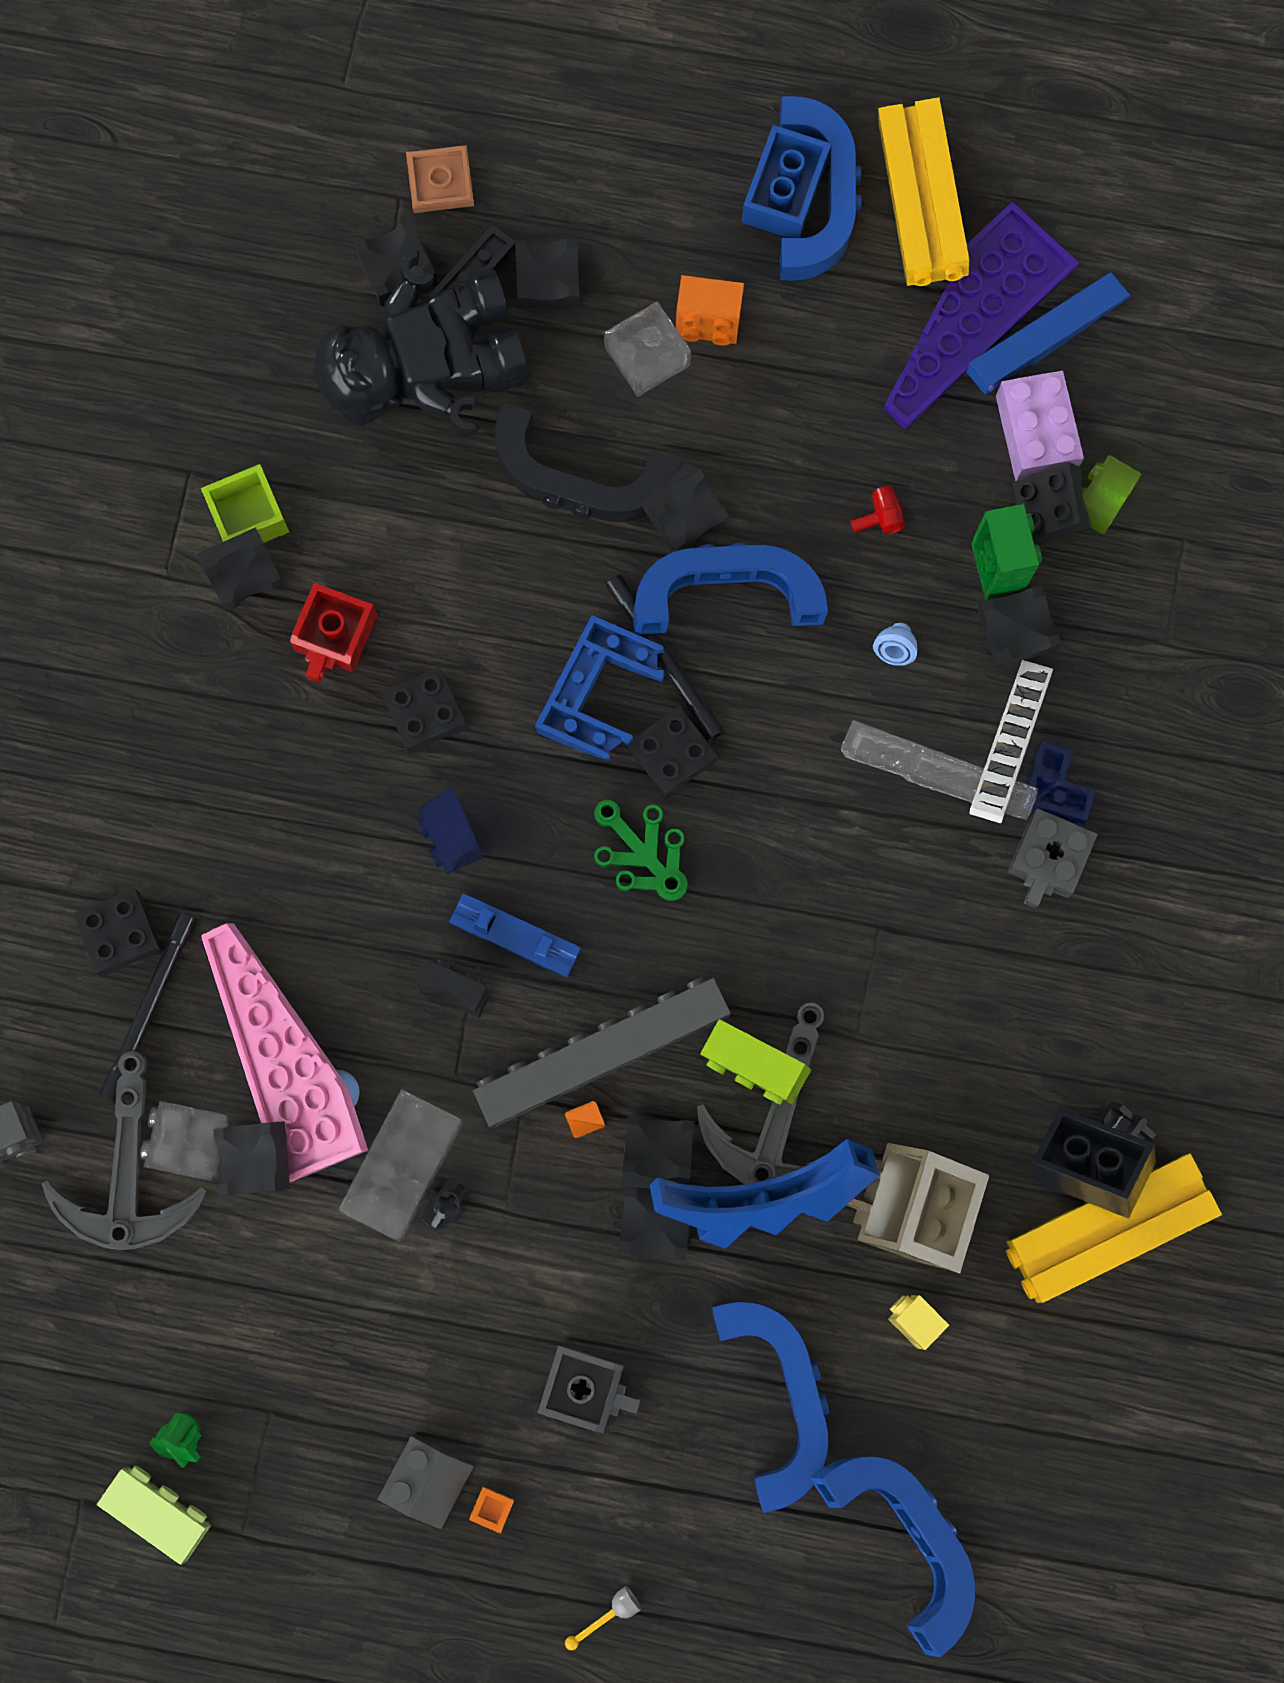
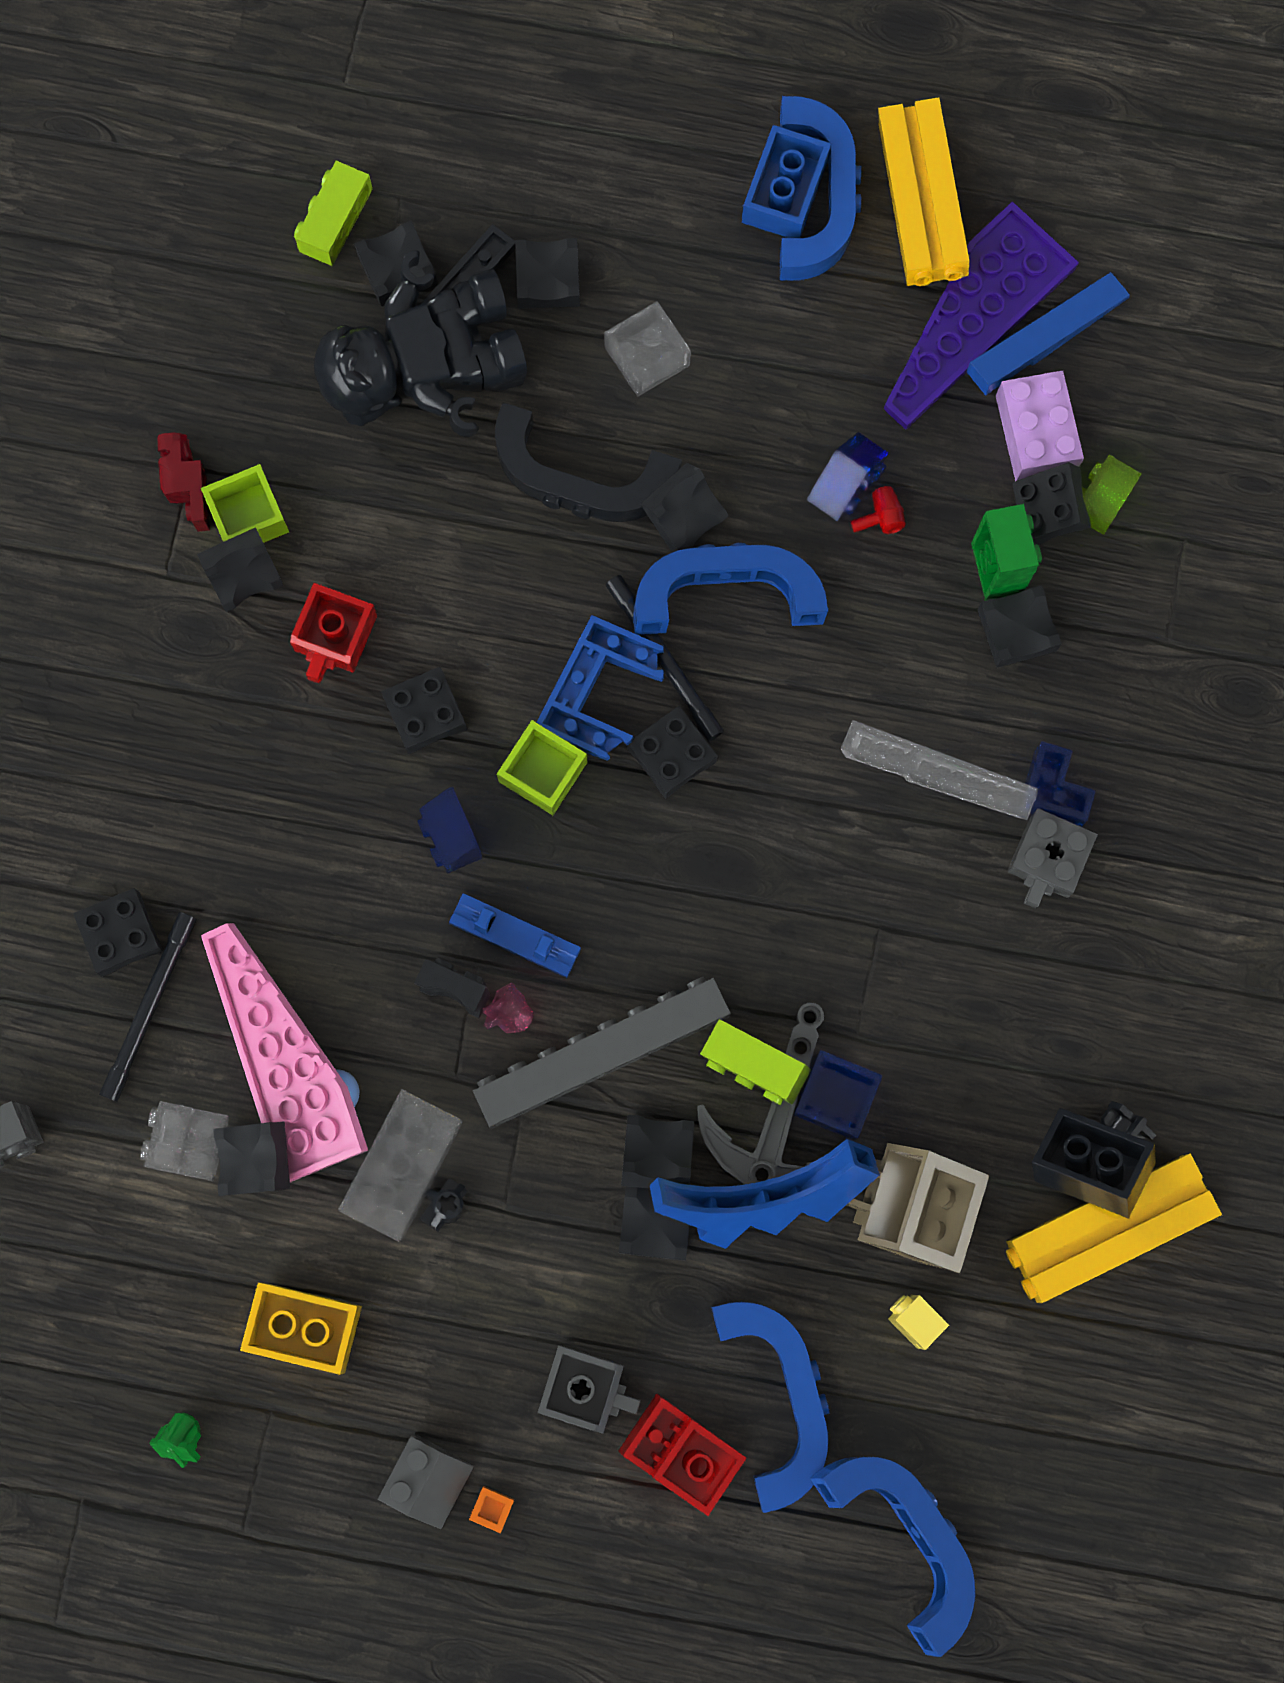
dark grey piece [42,1051,207,1250] -> none
yellowish green brick [97,1466,211,1565] -> none
nougat plate [406,145,474,213] -> none
orange slope [565,1101,605,1138] -> none
hinge [565,1586,641,1650] -> none
green plant [594,800,688,901] -> none
orange brick [675,275,744,346] -> none
light blue brick [873,623,918,665] -> none
tile [969,660,1053,823] -> none
none -> dark red plate [157,433,210,532]
none -> yellow brick [240,1282,362,1375]
none -> lime brick [294,161,373,266]
none -> clear pink piece [482,983,534,1034]
none -> lime piece [497,720,588,815]
none -> red slope [618,1394,746,1516]
none -> clear blue piece [793,1050,883,1140]
none -> clear blue brick [807,432,889,521]

